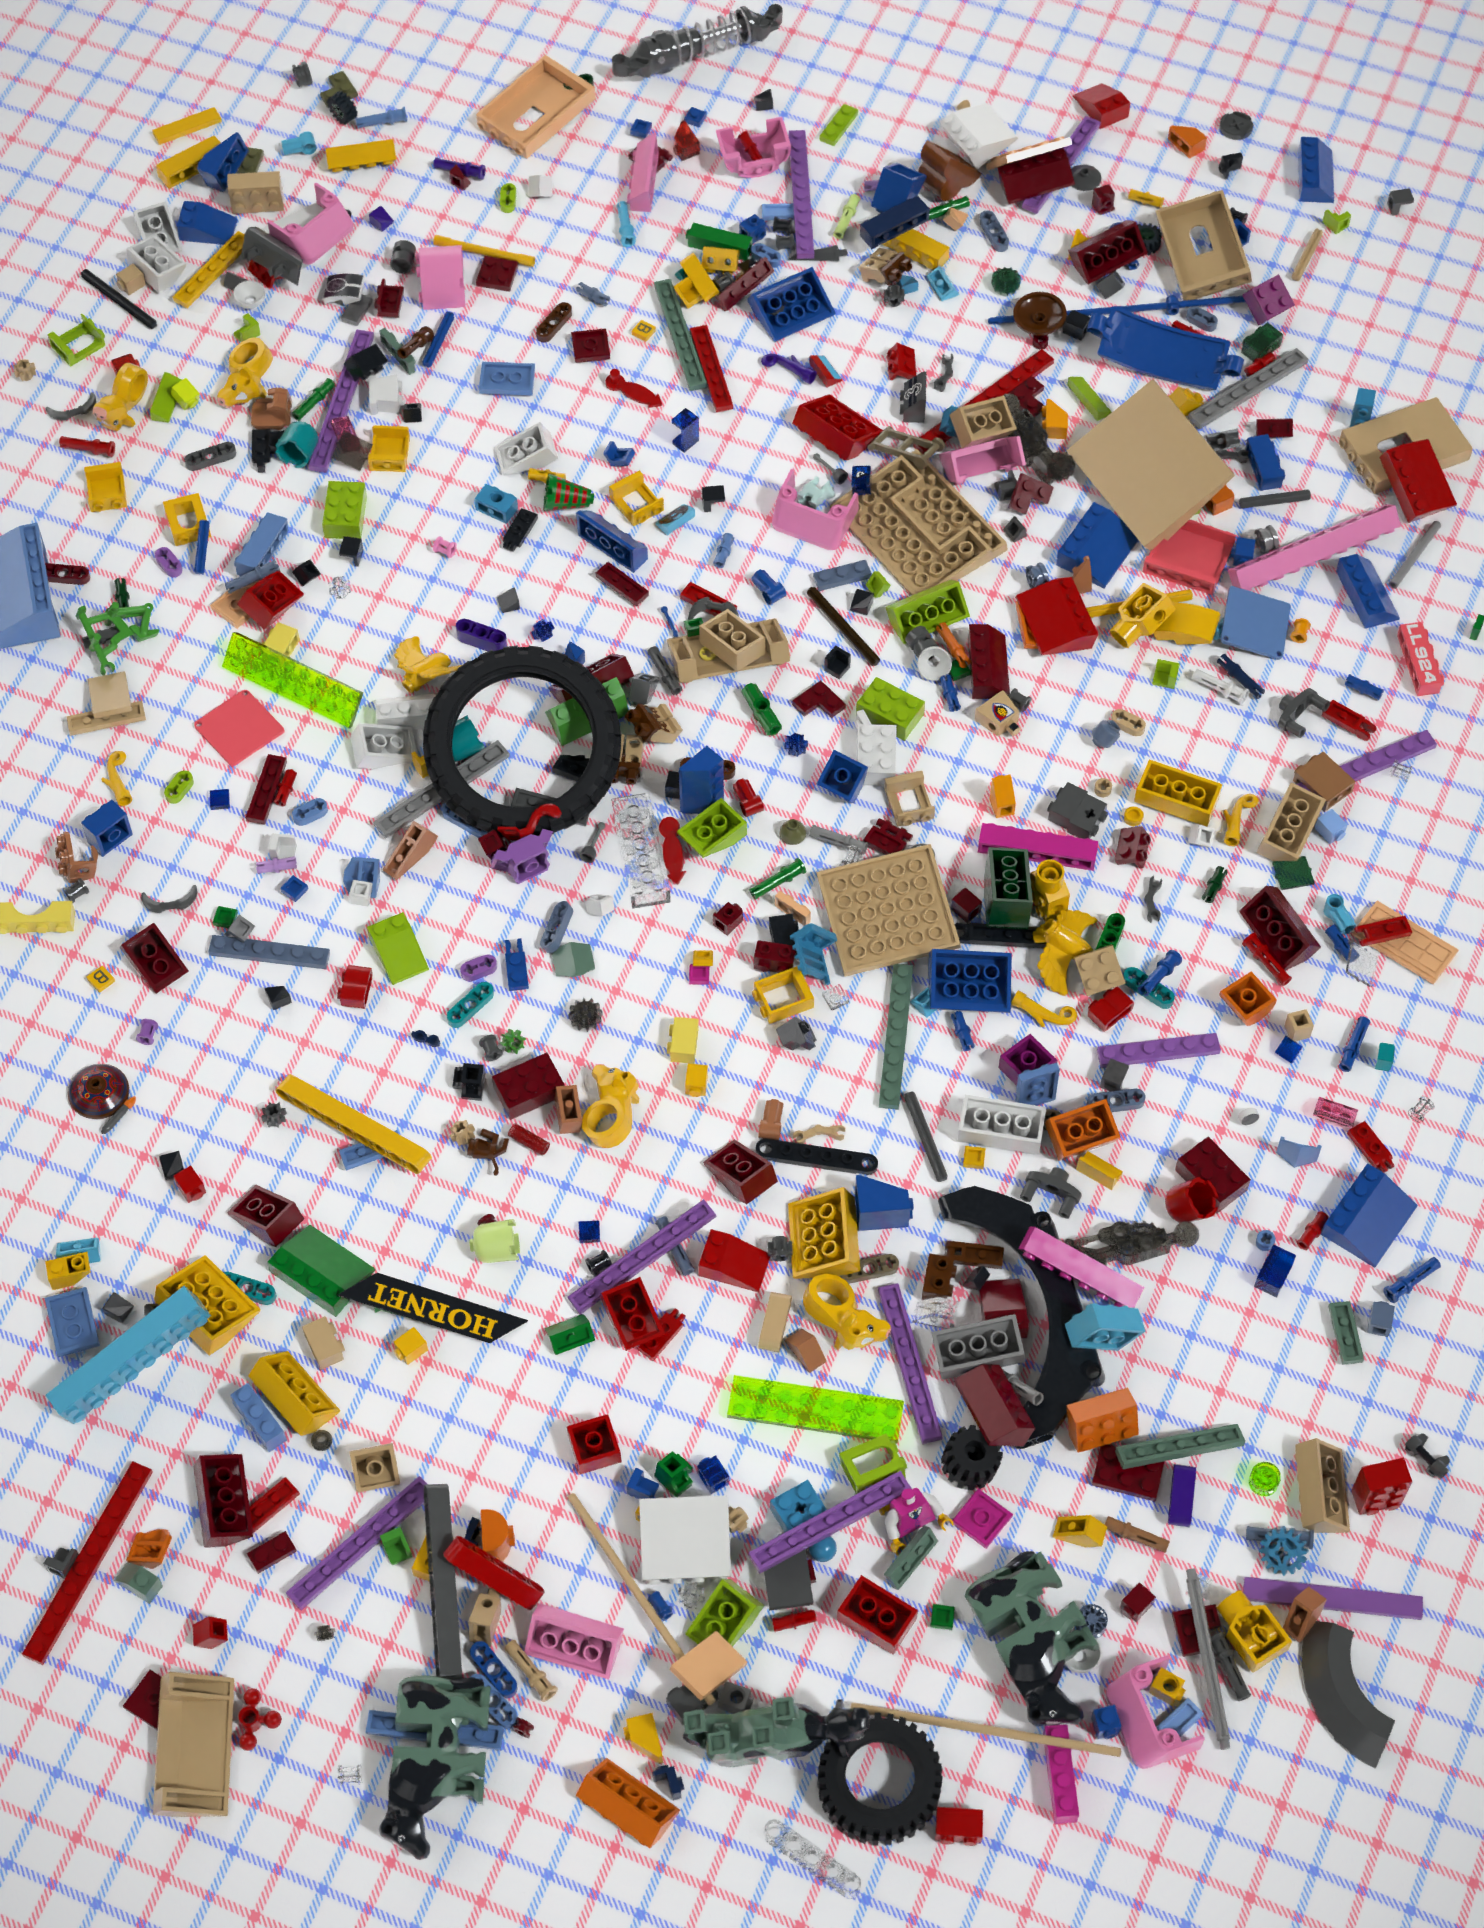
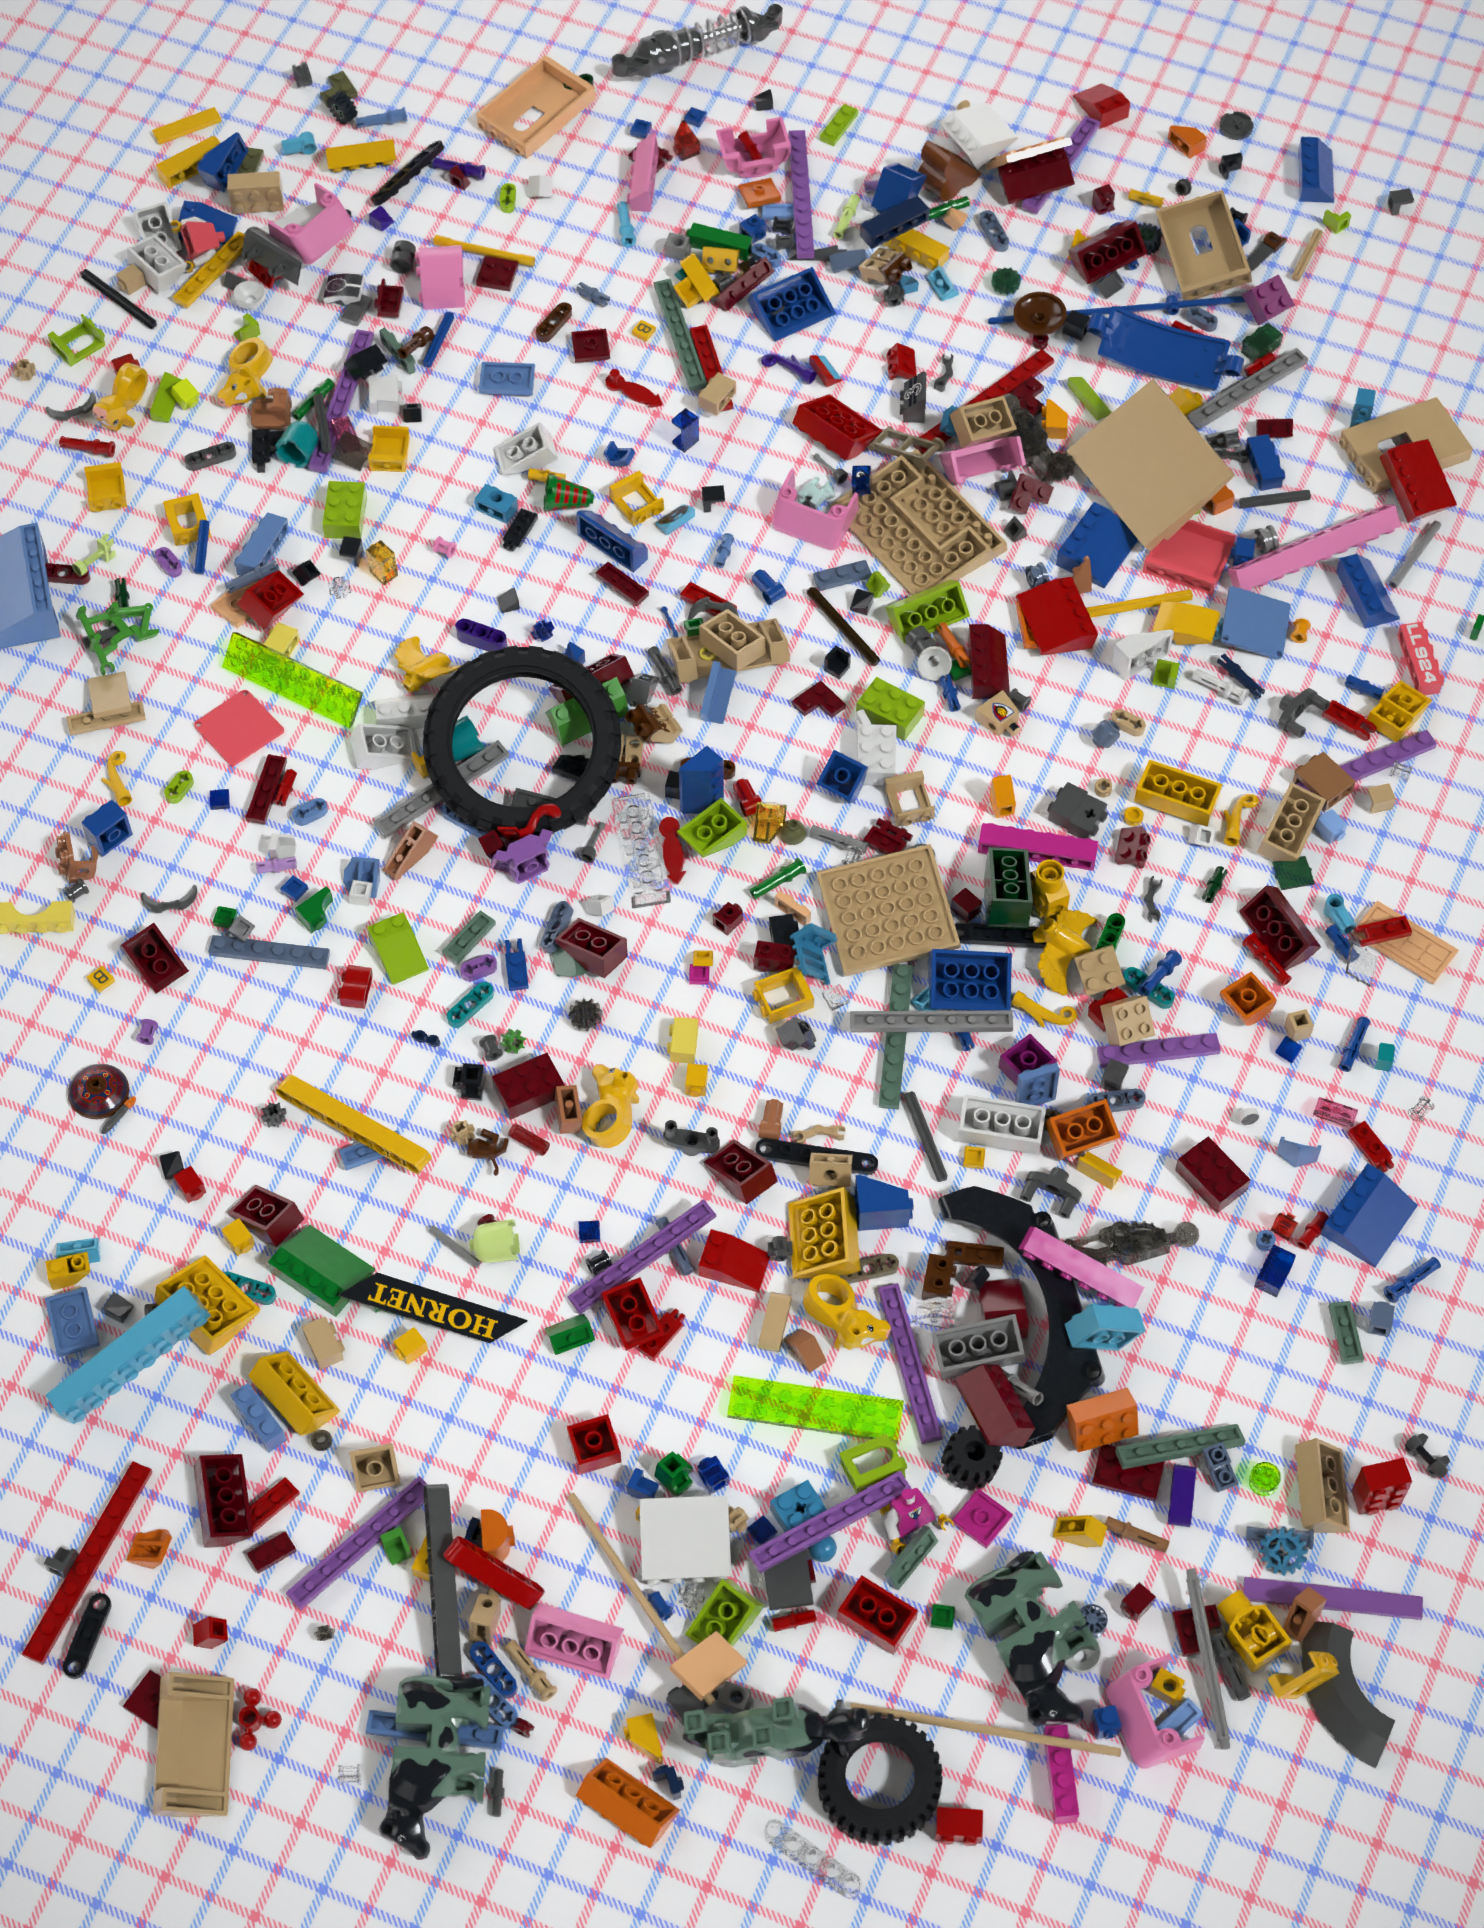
sand green slope [114,1562,163,1604] -> none
black slope [264,986,292,1011] -> none
green piece [741,683,782,736] -> none
clear blue gear [784,732,808,757] -> none
dark grey dish [1071,164,1102,191] -> none
yellow brick [1110,582,1176,648] -> none
red cylinder [1165,1177,1218,1223] -> none
none -> black plate [62,1592,112,1679]
none -> yellowish green bar [72,533,116,576]
none -> coral torso [171,217,225,273]
none -> yellow brick [221,1218,255,1256]
none -> green arch [295,886,333,934]
none -> dark grey axle [313,394,332,454]
none -> clear yellow brick [366,540,398,585]
none -> black plate [371,140,445,206]
none -> light grey piece [429,1225,481,1268]
none -> sand green plate [442,910,496,965]
none -> dark grey bar [491,1769,505,1817]
none -> dark red slope [555,917,628,979]
none -> dark grey connector [663,1120,720,1156]
none -> light grey brick [664,232,692,260]
none -> tan brick [698,372,736,416]
none -> medium blue panel [700,661,736,724]
none -> orange plate [738,177,781,208]
none -> clear blue tile [747,1515,778,1546]
none -> clear yellow slope [753,802,787,844]
none -> tan brick [809,1153,853,1188]
none -> sand blue slope [829,249,869,274]
none -> light grey plate [850,1010,1013,1033]
none -> tan brick [1100,995,1155,1046]
none -> white slope [1111,629,1174,681]
none -> dark grey plate [1175,178,1192,196]
none -> sand blue slope [1202,1441,1239,1493]
none -> piece [1247,231,1287,271]
none -> yellow panel [1267,1651,1340,1700]
none -> clear red tile [1270,1212,1298,1241]
none -> yellow slope [1367,680,1432,742]
none -> tan panel [1367,783,1396,814]

